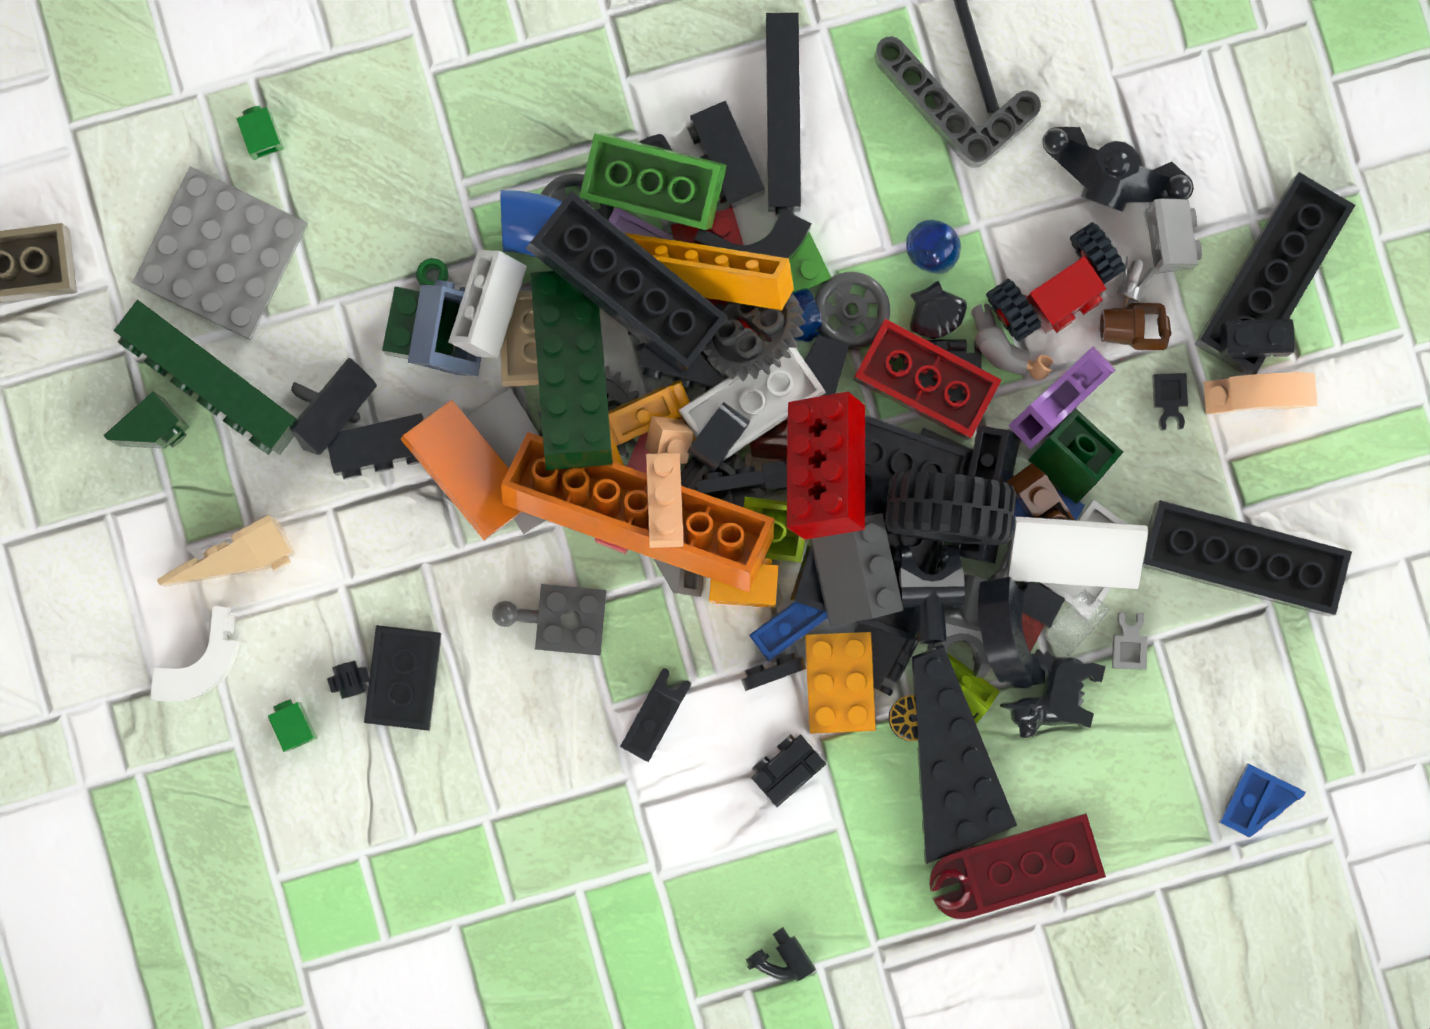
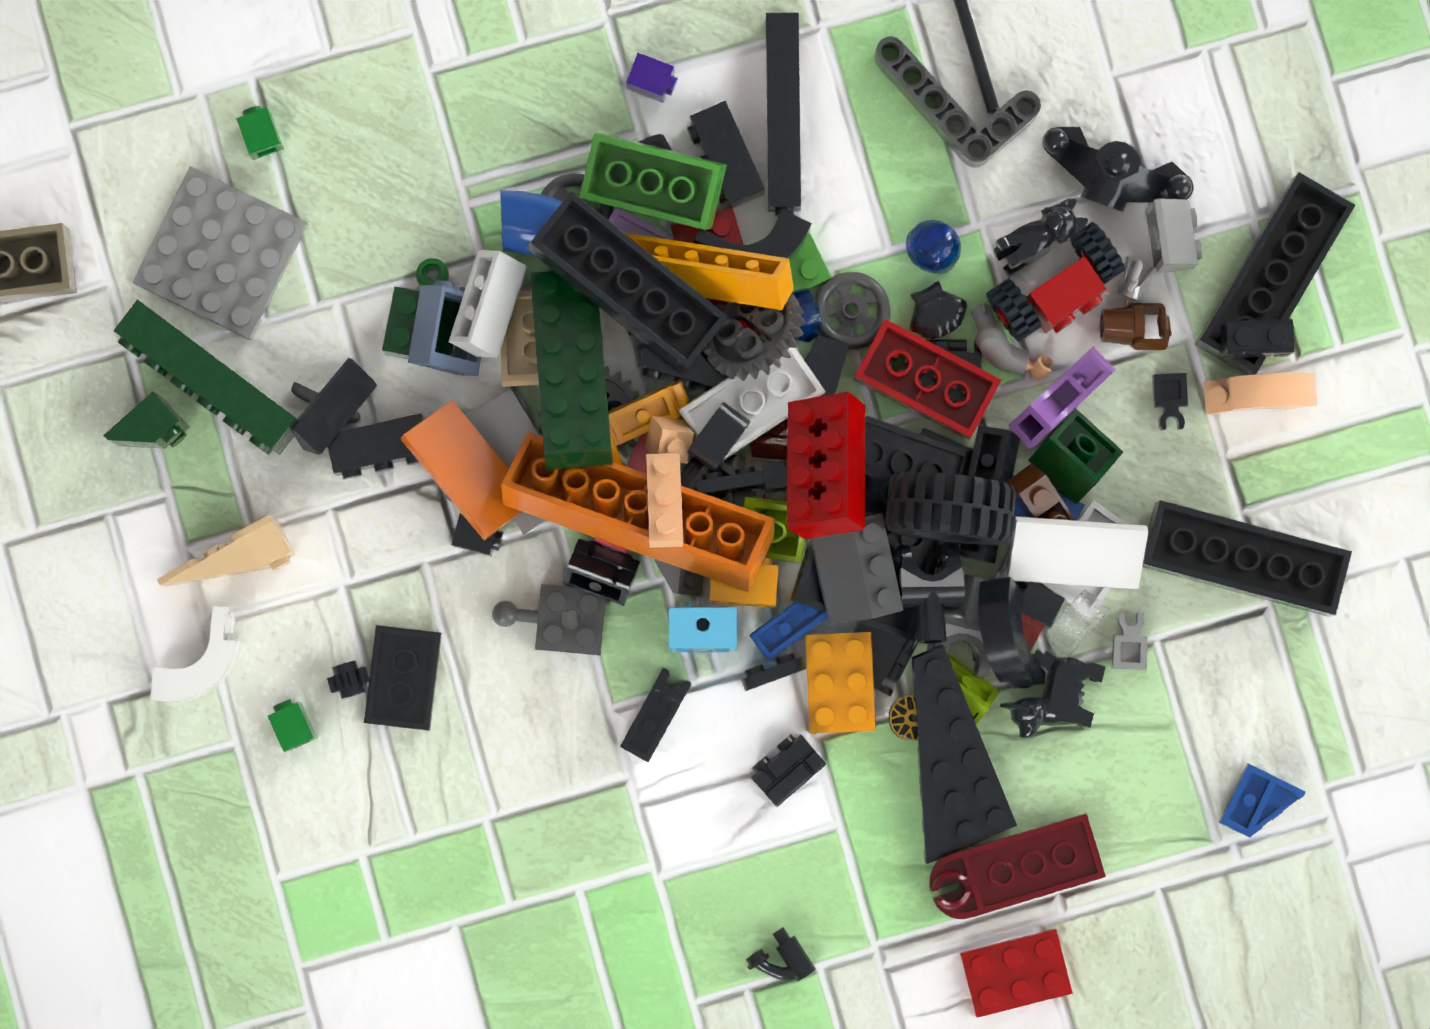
none -> black brick [451,513,504,557]
none -> black brick [562,539,640,606]
none -> dark purple brick [626,53,678,103]
none -> medium azure brick [669,603,737,653]
none -> red plate [959,929,1073,1018]
none -> black animal [993,199,1088,278]

